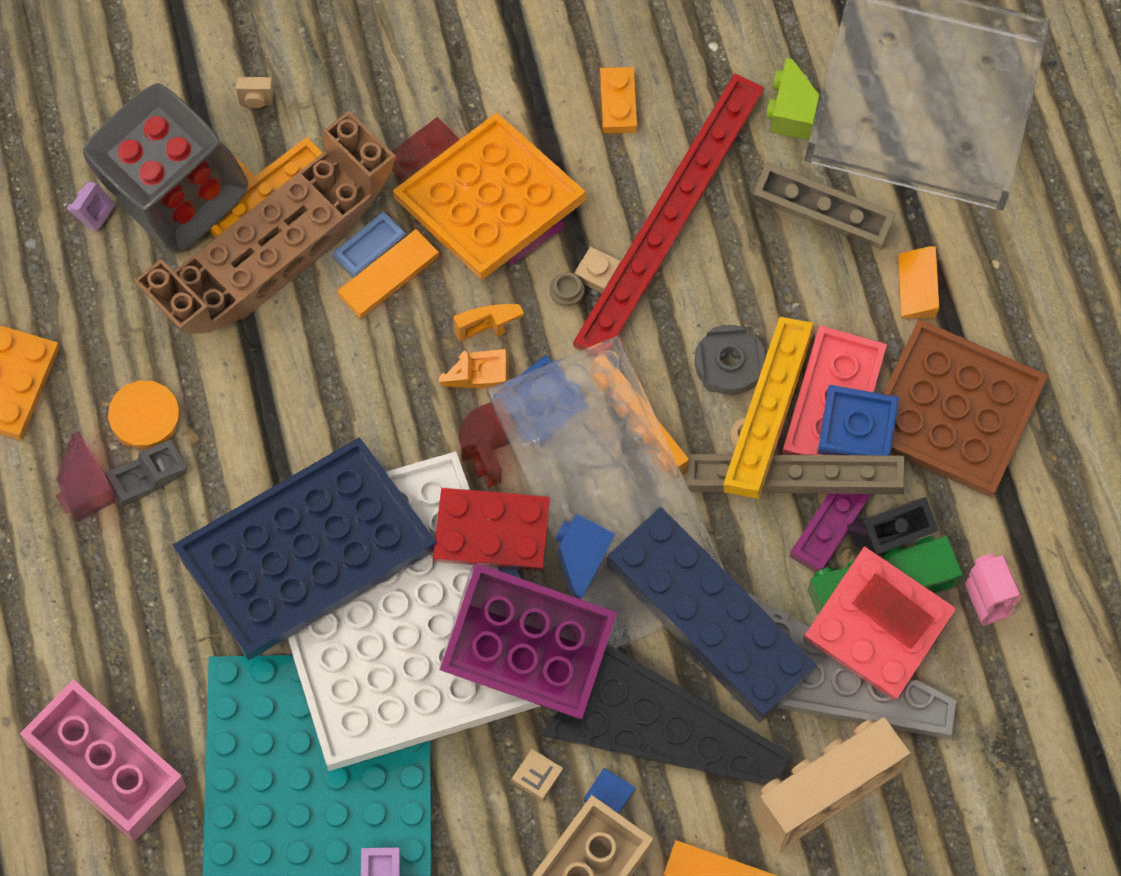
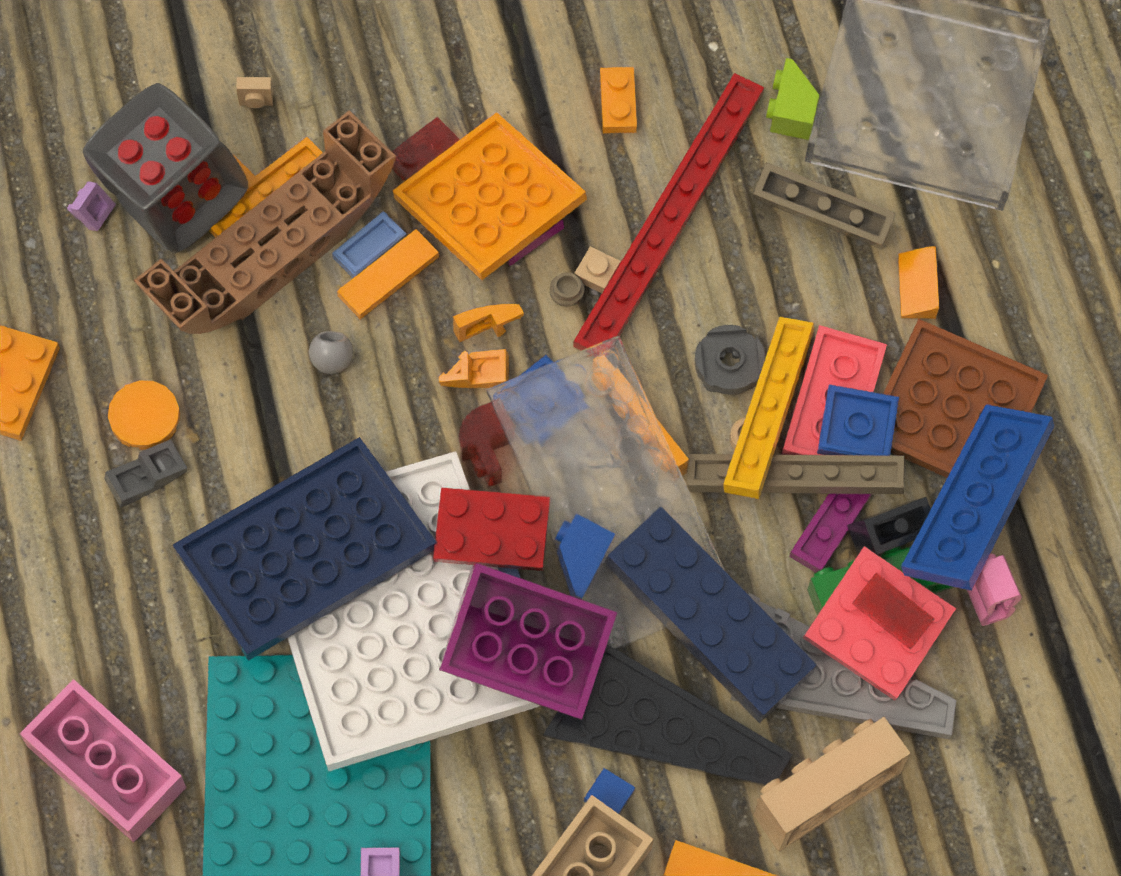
clear pink slope [55,431,116,522] -> none
tan tile [511,749,563,802] -> none
none -> light grey piece [308,331,353,375]
none -> blue plate [901,404,1054,591]

